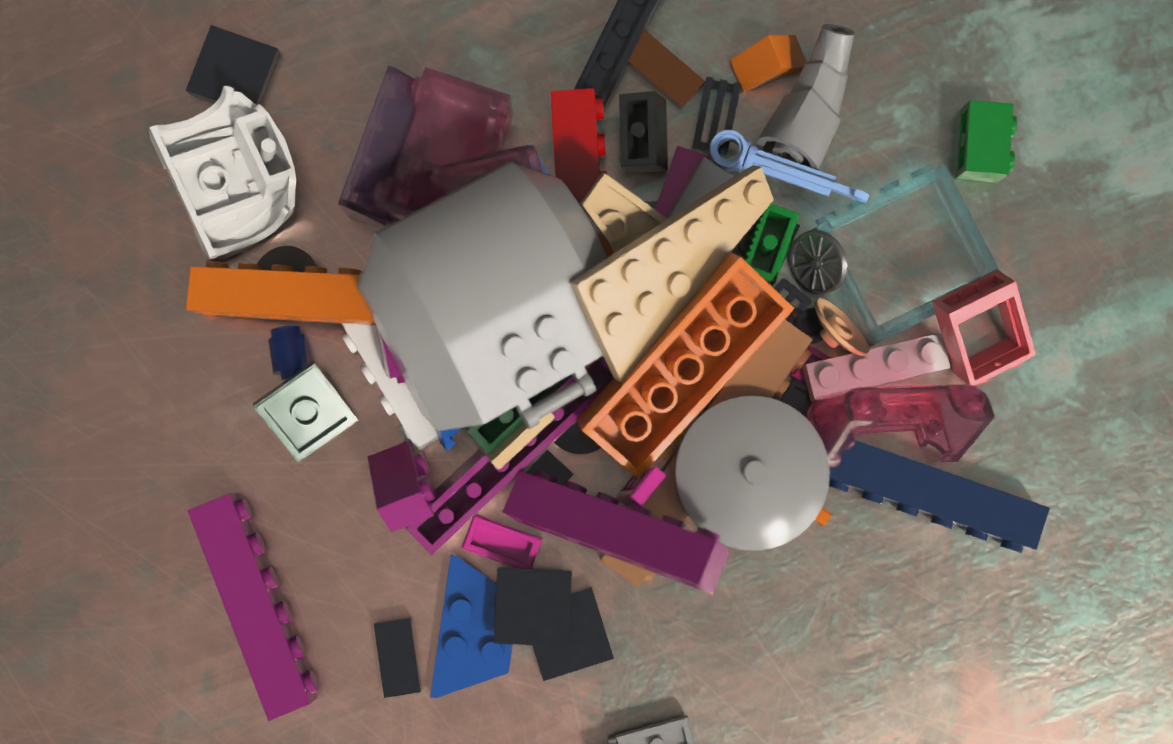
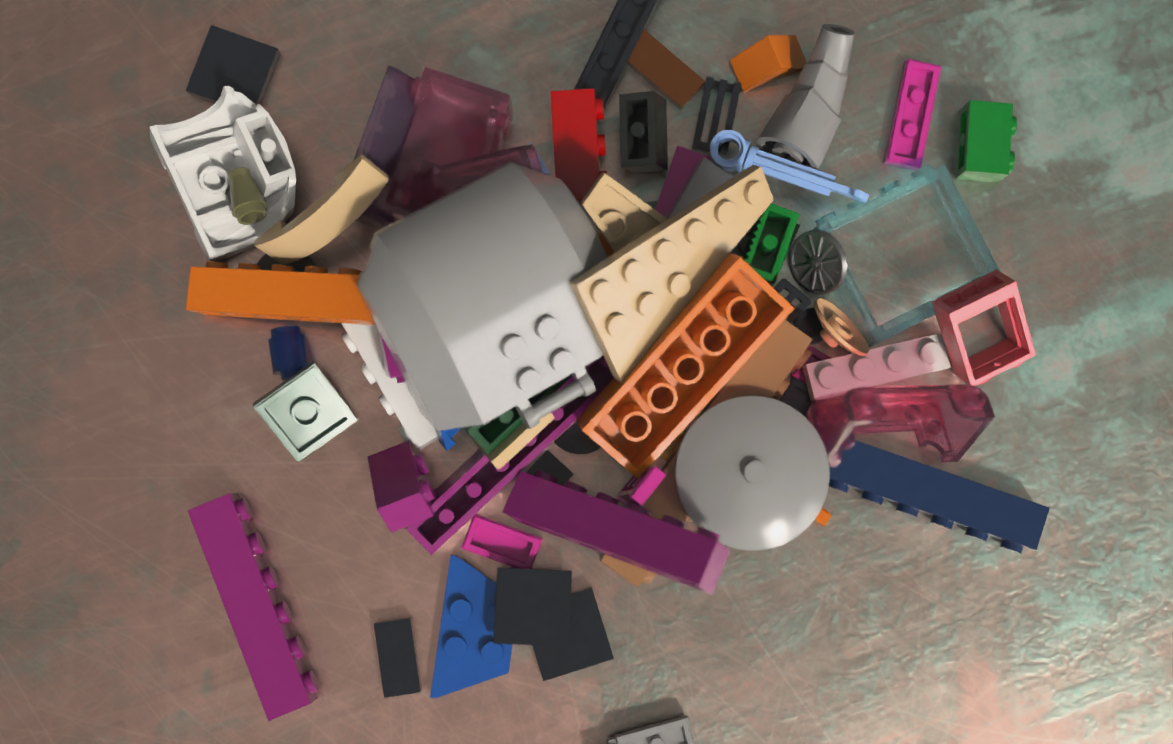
none -> olive cone [228,167,268,225]
none -> tan slope [254,154,389,265]
none -> dark pink tile [883,59,942,171]

